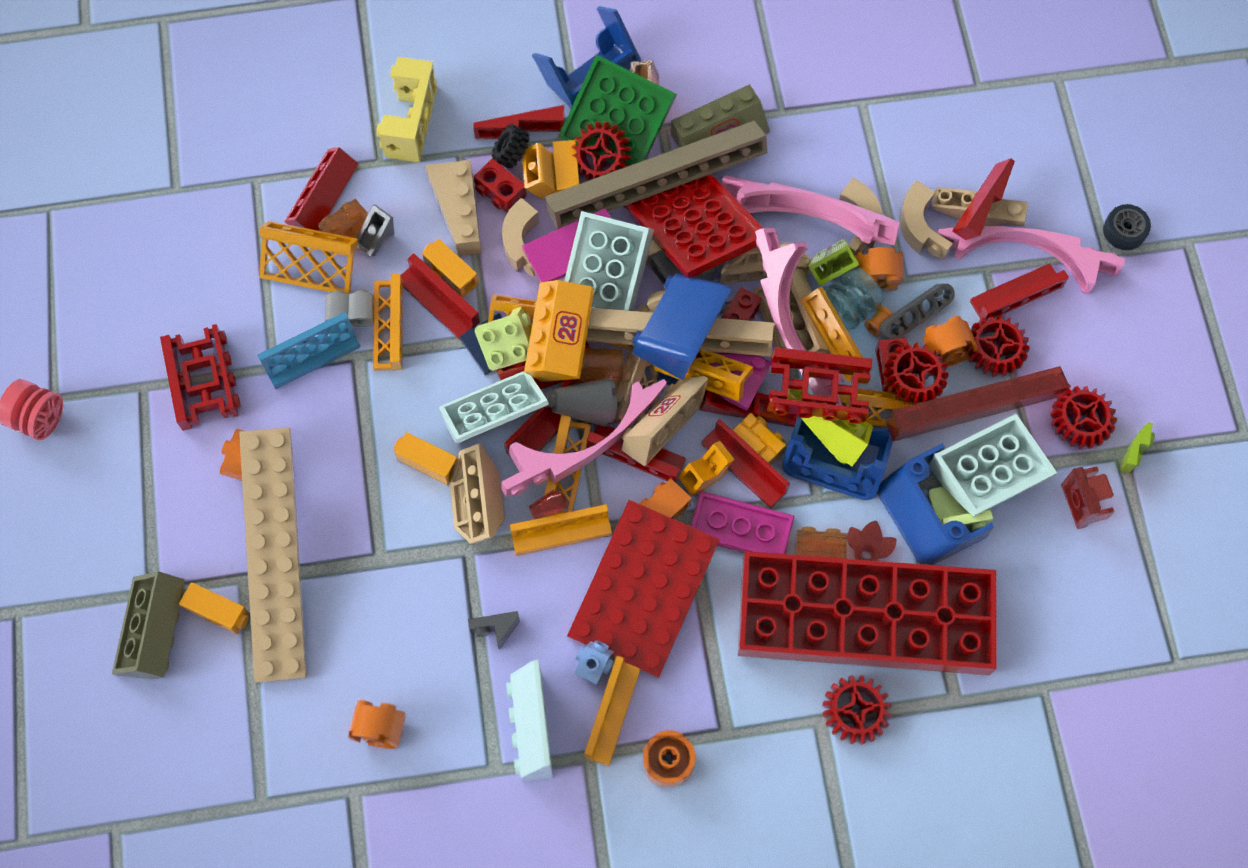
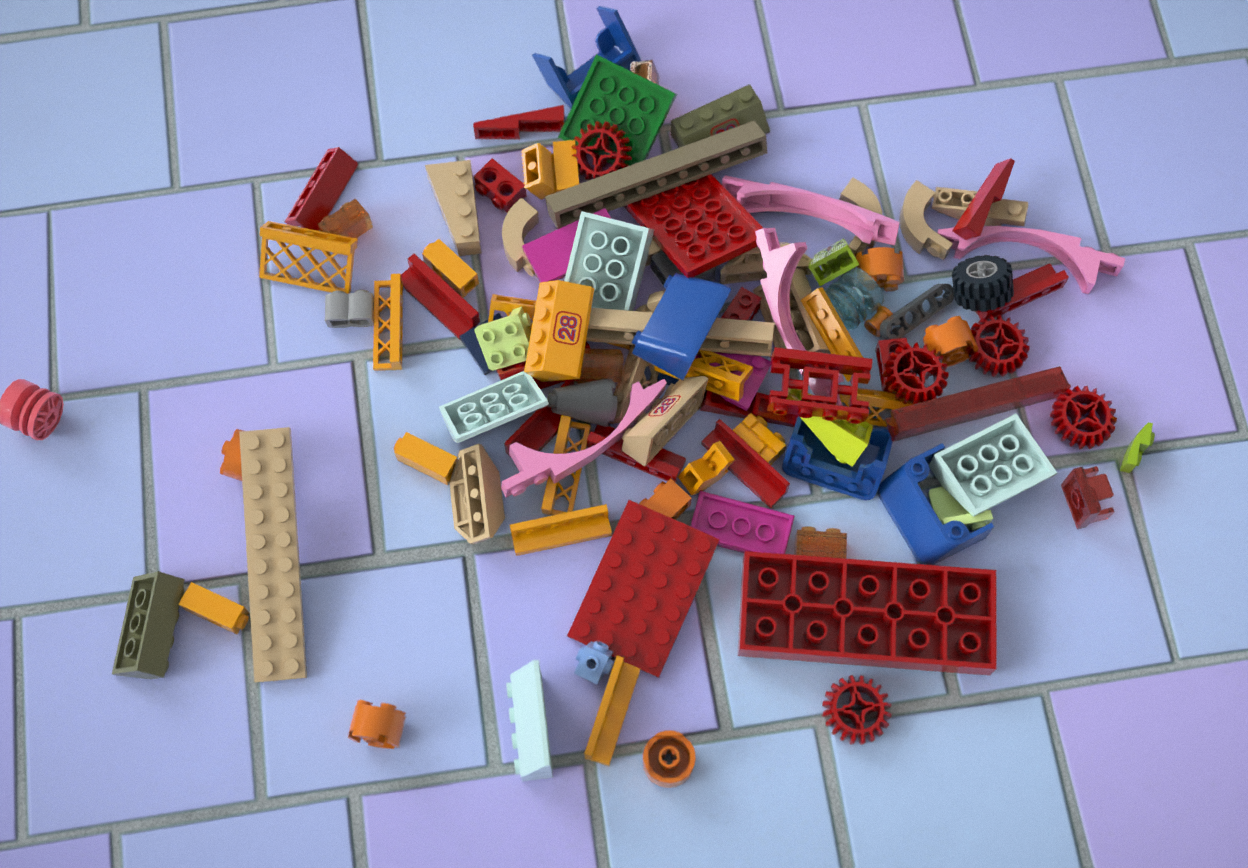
red fence [160,324,241,431] -> none
dark azure fence [258,312,361,390] -> none
dark grey slope [356,205,394,256] -> none
light yellow plate [376,57,438,163] -> none
dark grey slope [468,611,520,649] -> none
black tyre [492,124,530,169] -> none
clear red cone [529,489,568,519] -> none
clear red plate [847,521,896,561] -> none
wheel [1103,204,1151,250] -> none
none -> black wheel [952,255,1014,312]

